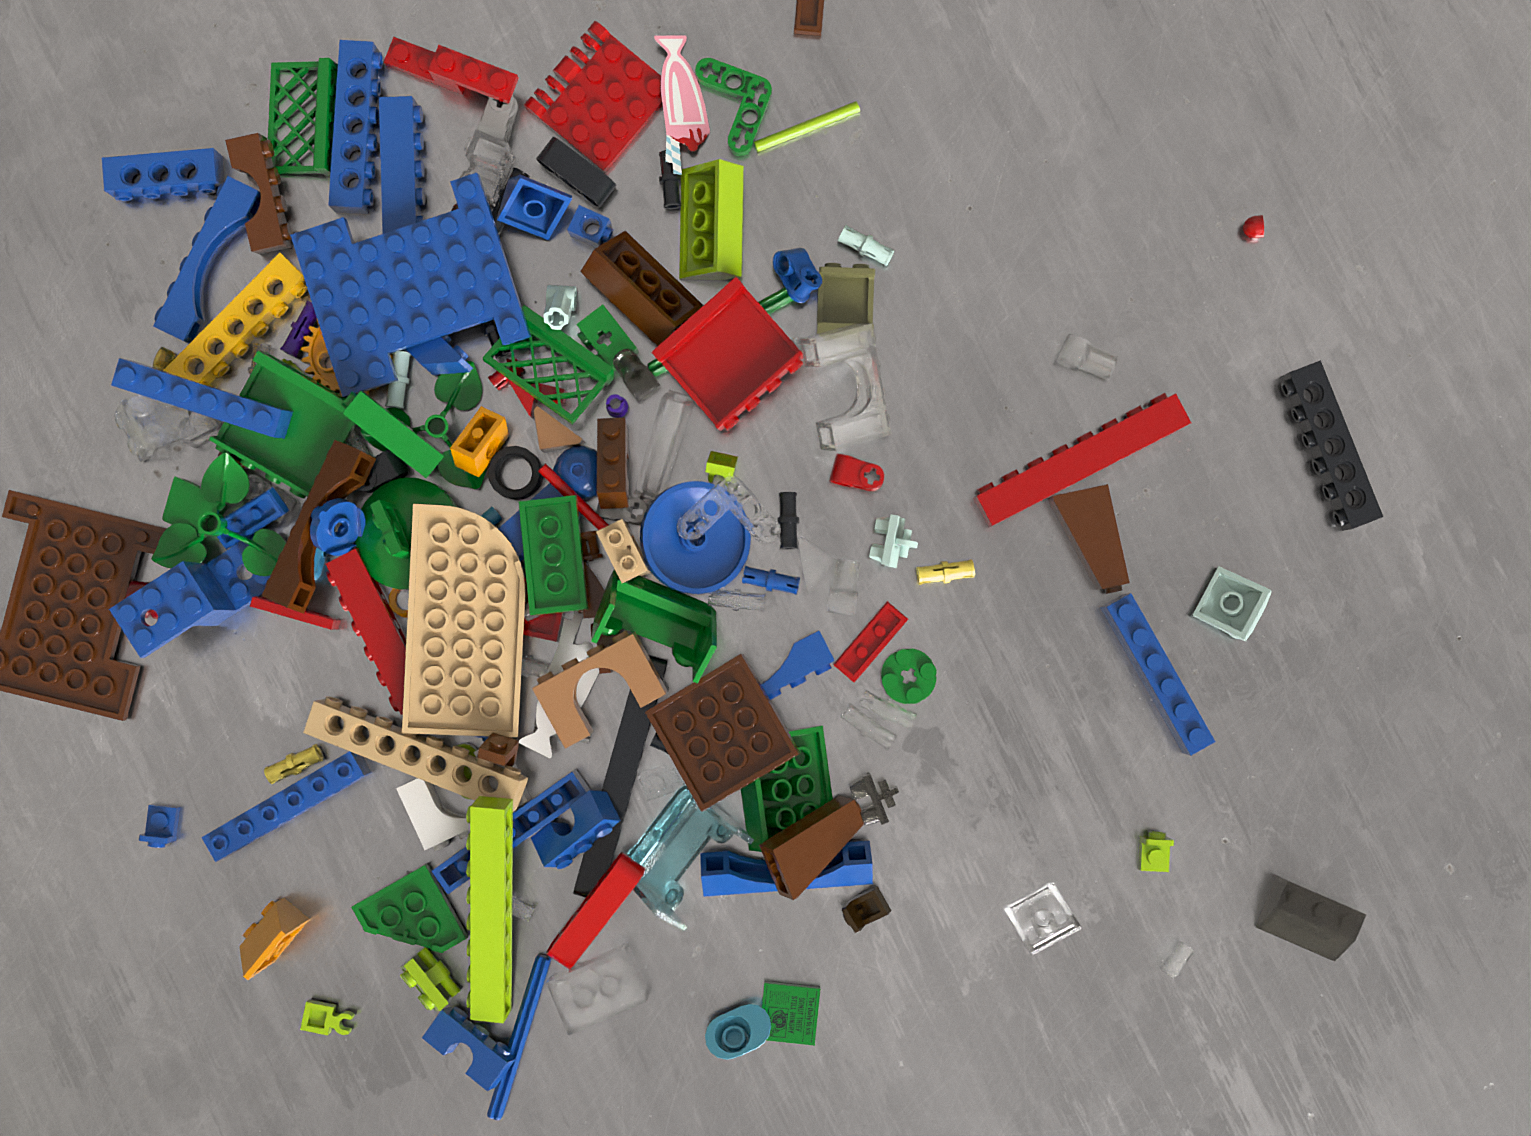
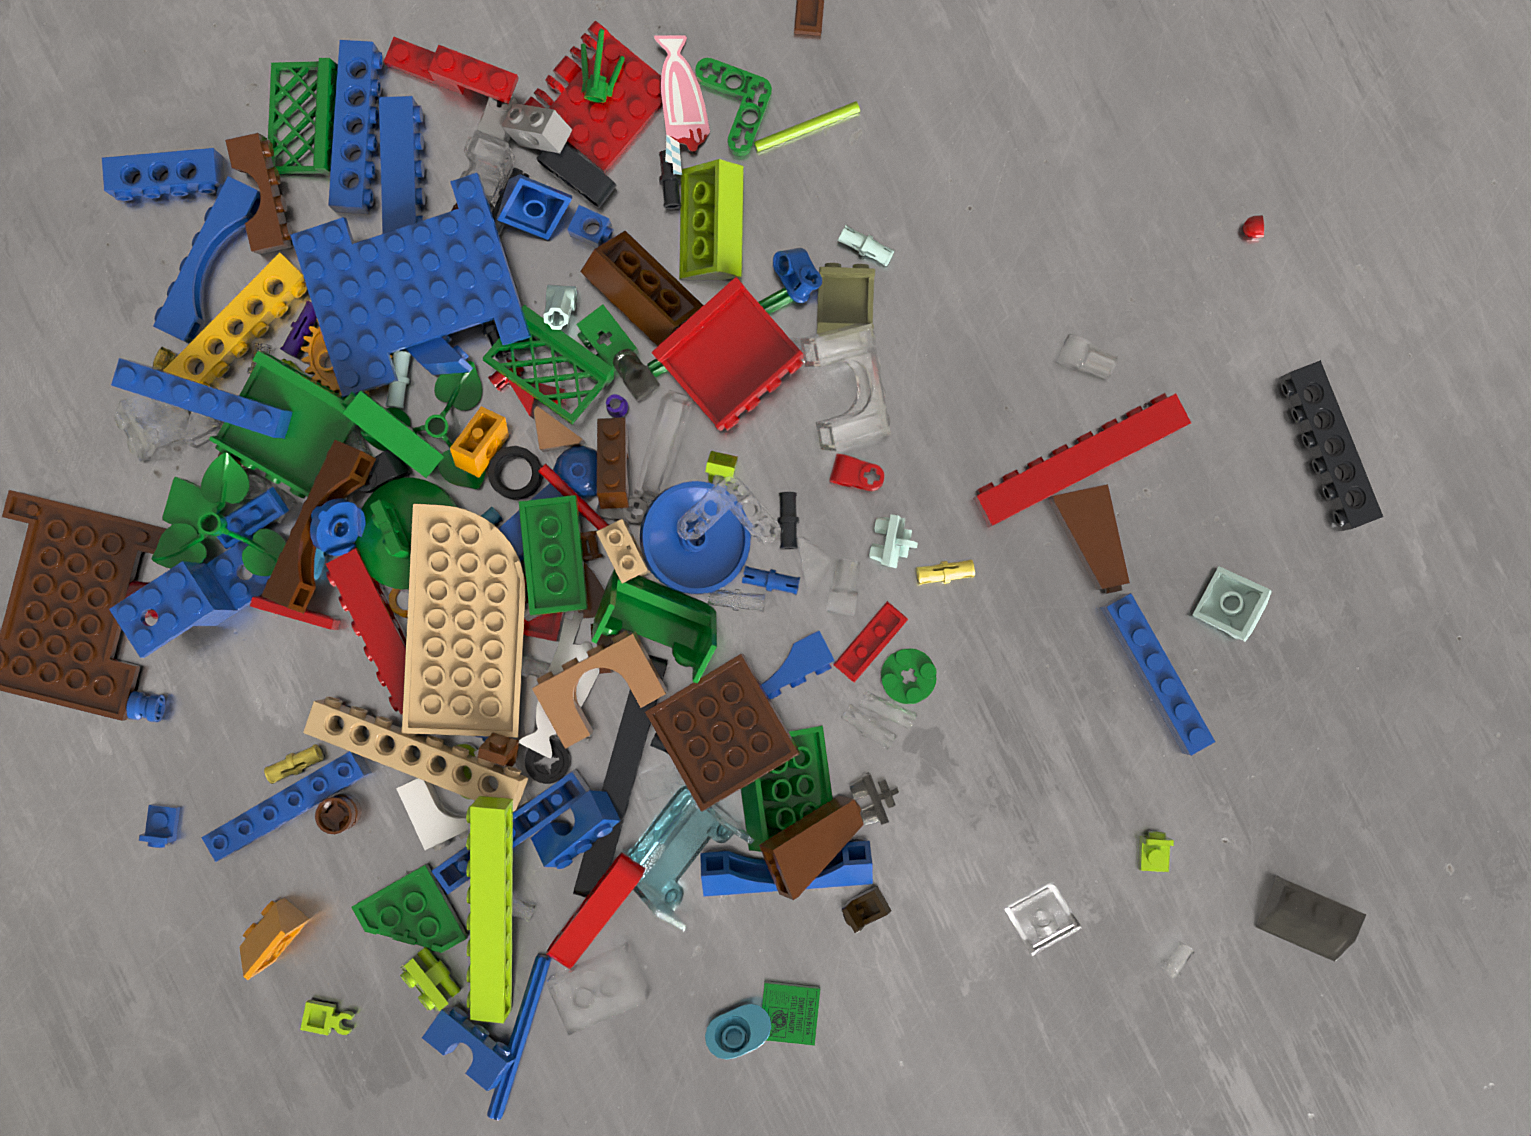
none -> blue wheel [127,691,165,722]
none -> reddish brown wheel [315,793,362,835]
none -> light grey brick [501,103,572,153]
none -> black gear [525,739,570,784]
none -> green plant [581,29,625,103]

